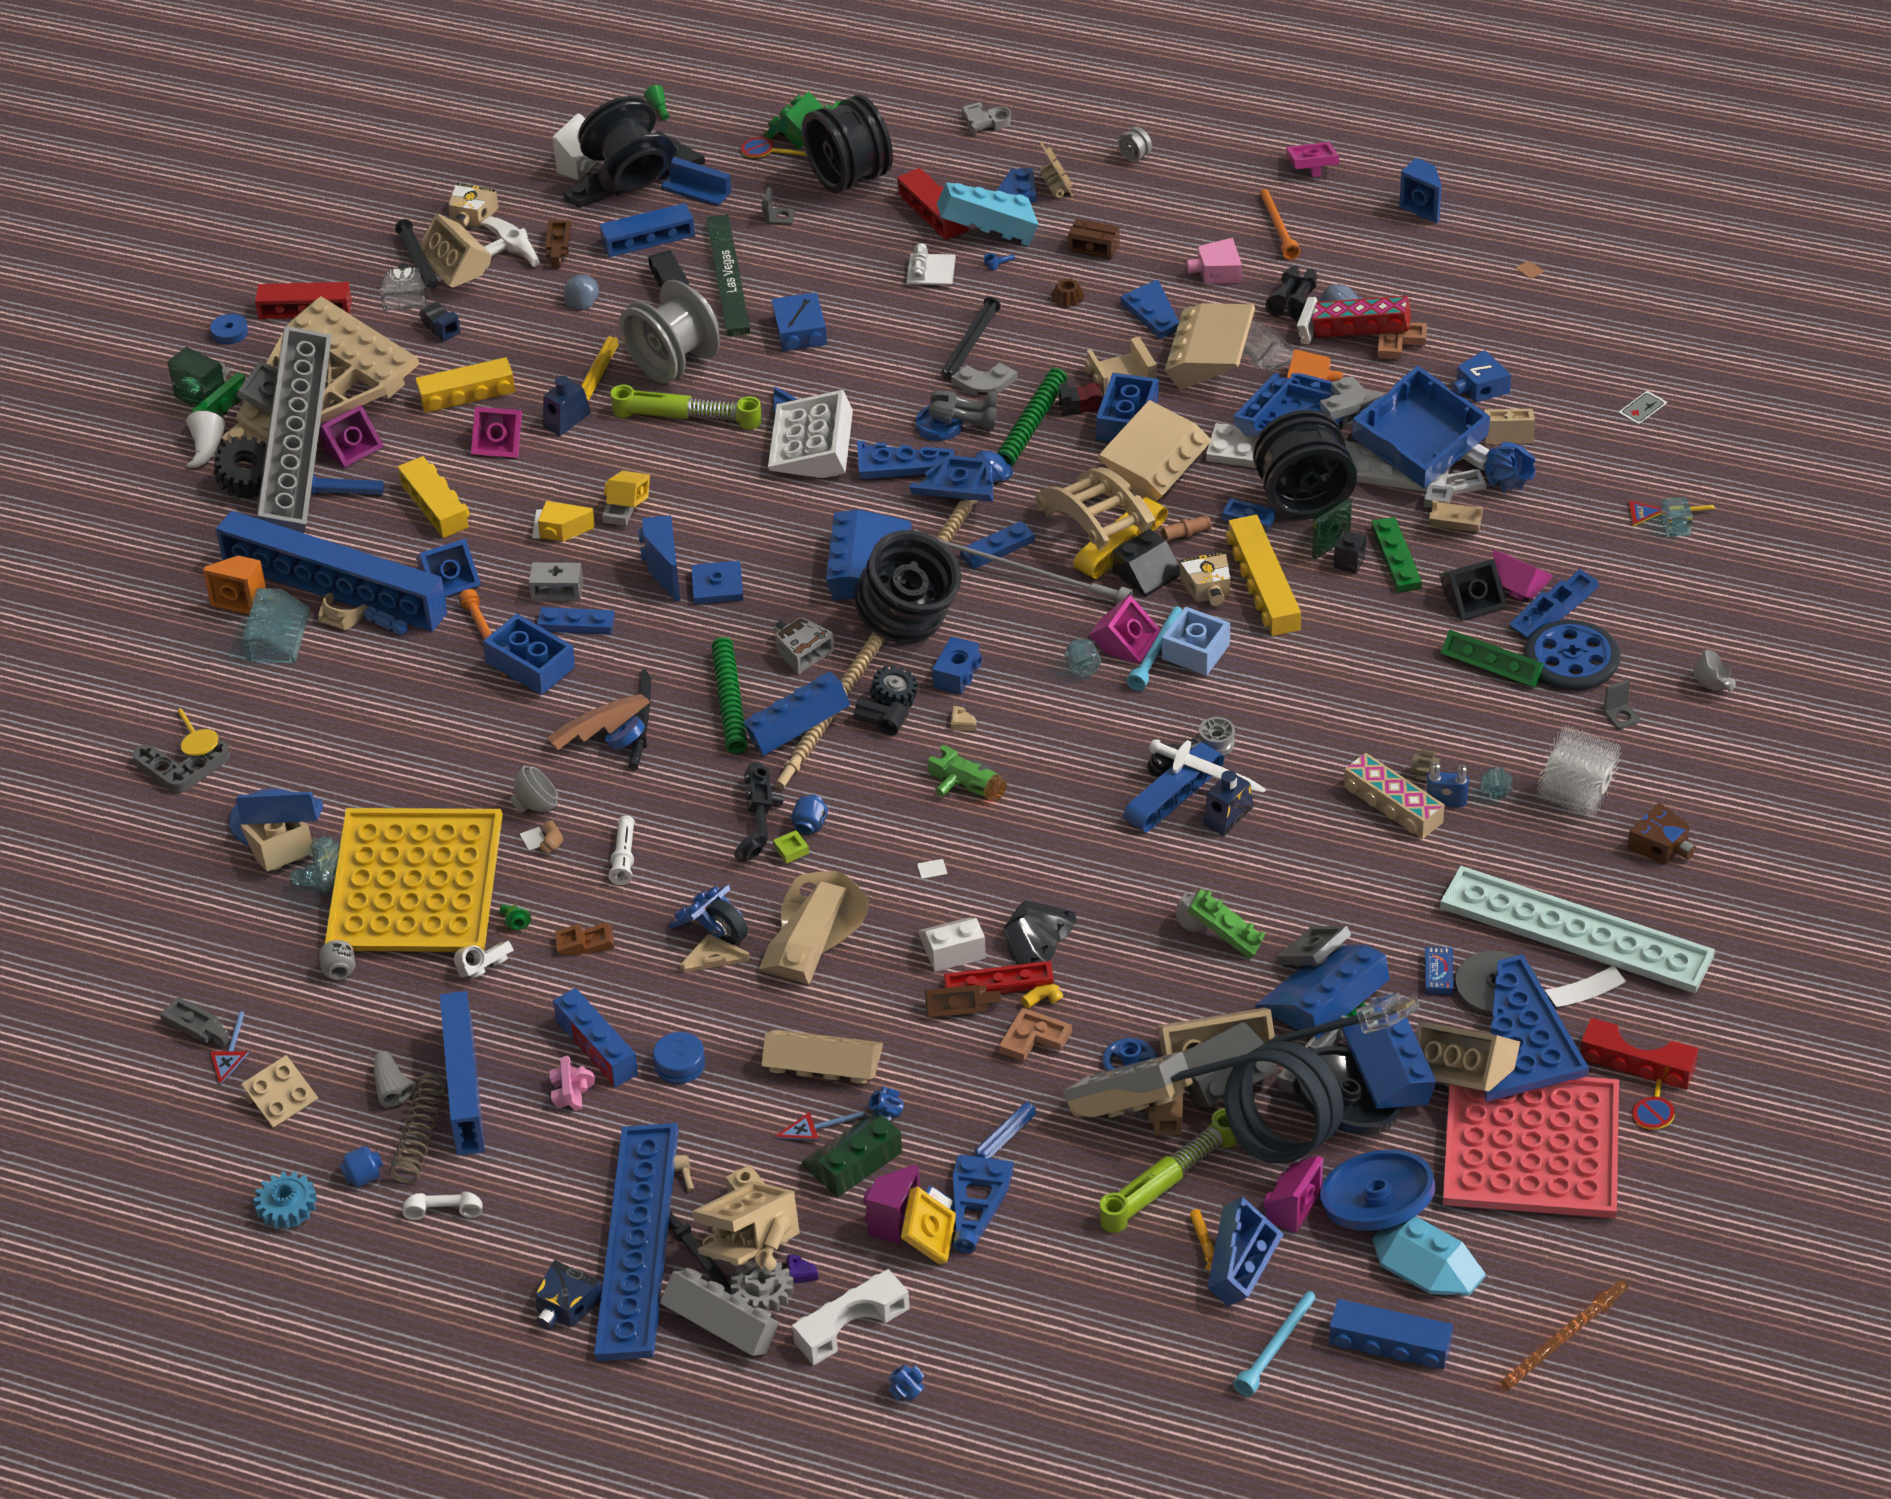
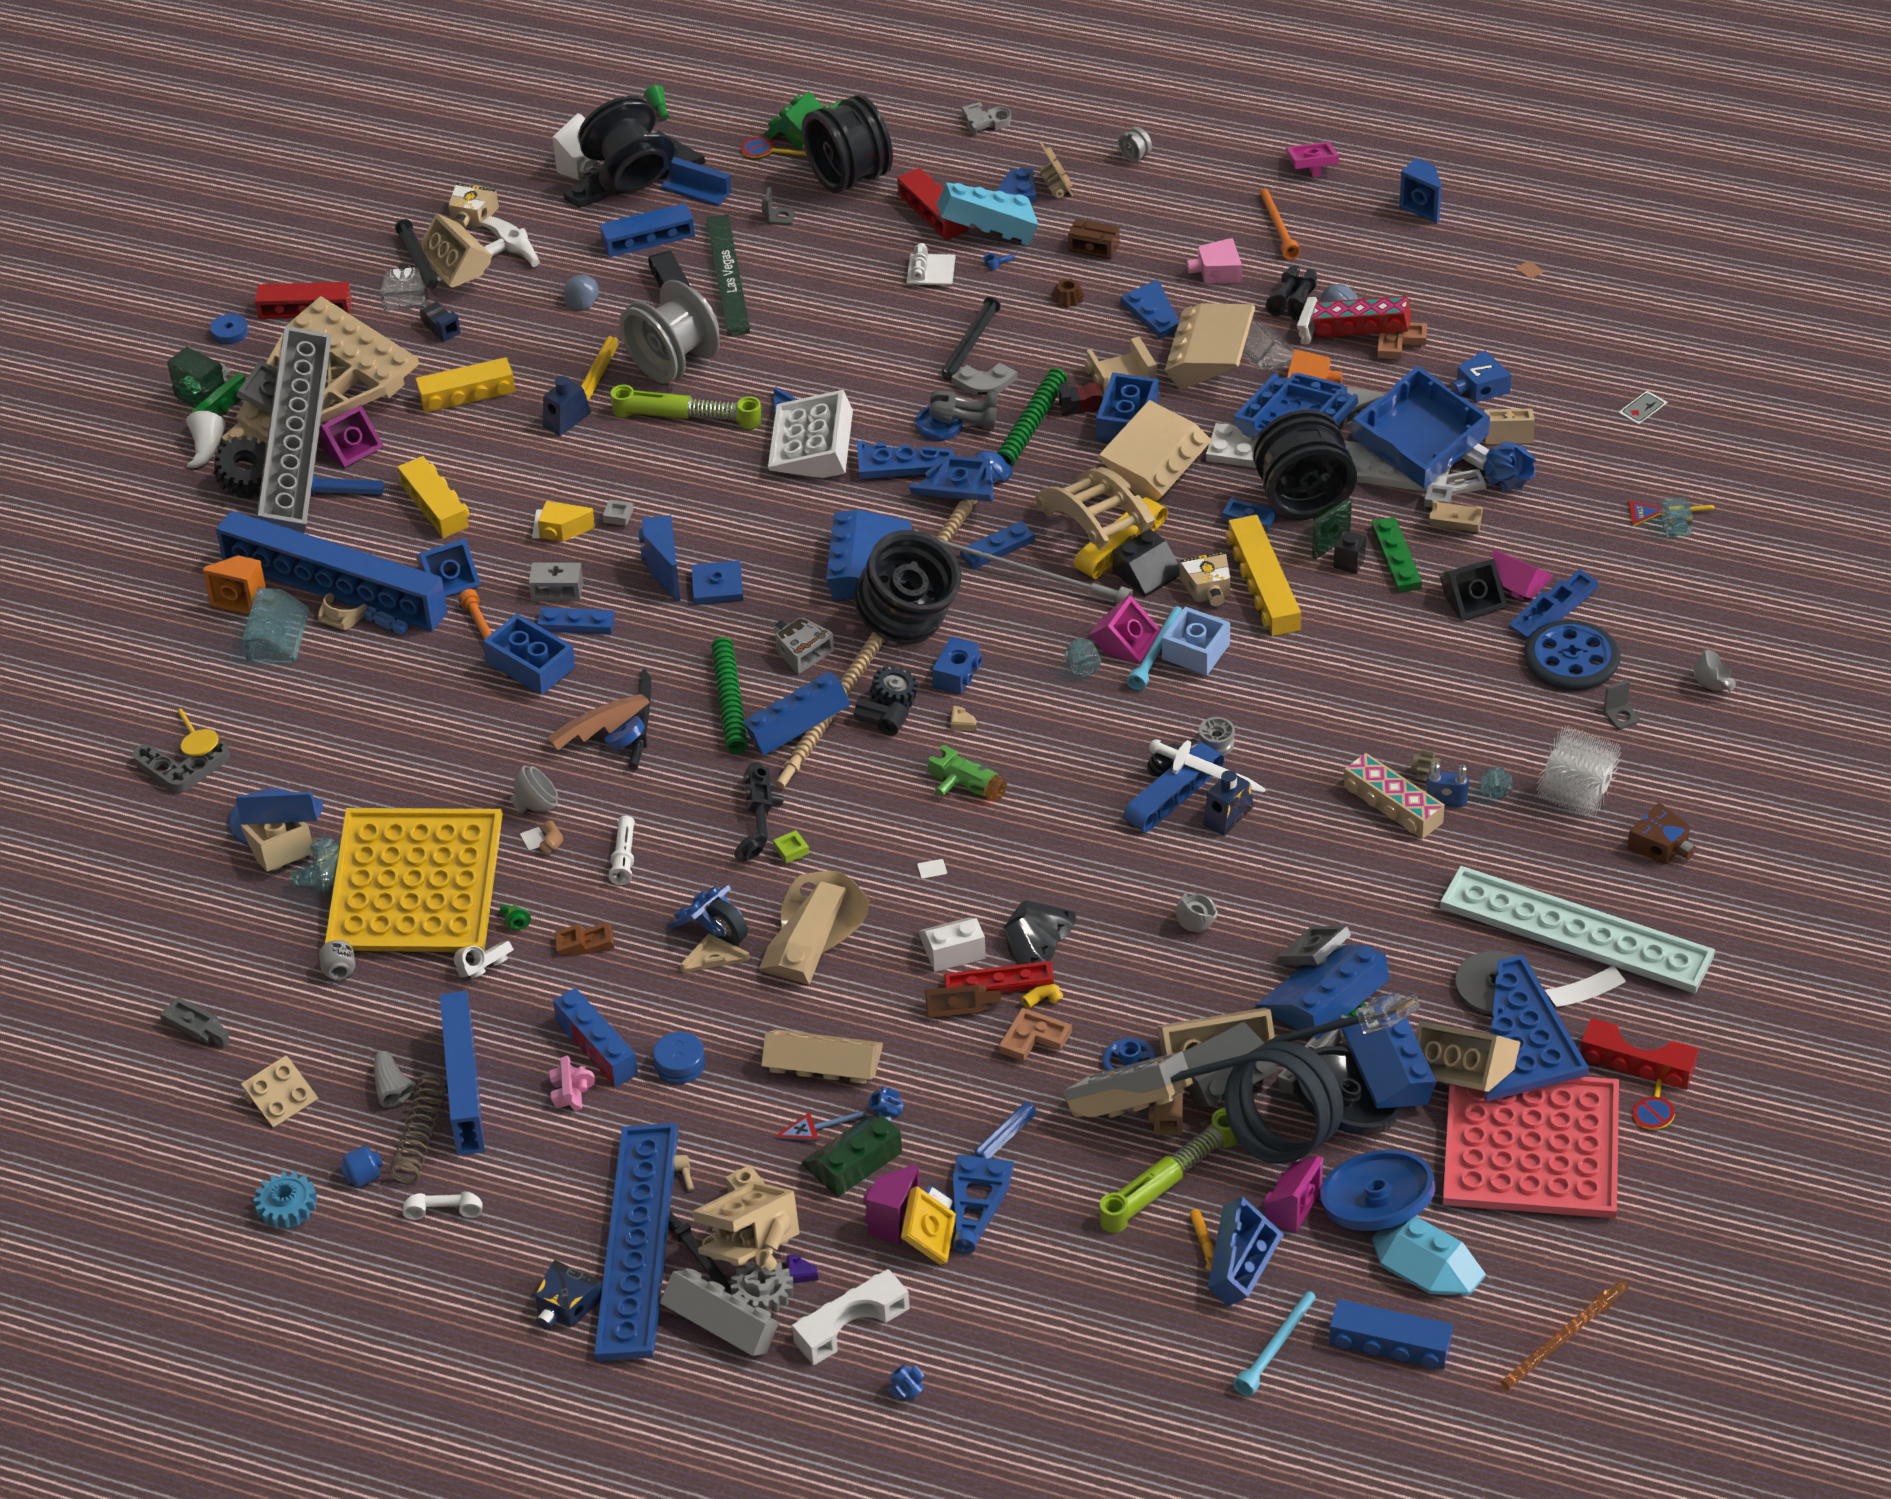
piece [210,1011,249,1086] -> none
dark pink slope [471,407,522,458] -> none
reddish brown hinge [545,220,572,268] -> none
yellow brick [604,471,650,507] -> none
blue brick [771,292,827,351] -> none
blue head [791,794,828,835] -> none
nougat pin [1161,515,1211,542] -> none
bright green plate [1187,889,1265,959] -> none
light grey plate [1320,376,1366,419] -> none
blue tile [1425,947,1453,995] -> none
green plate [1441,629,1544,687] -> none

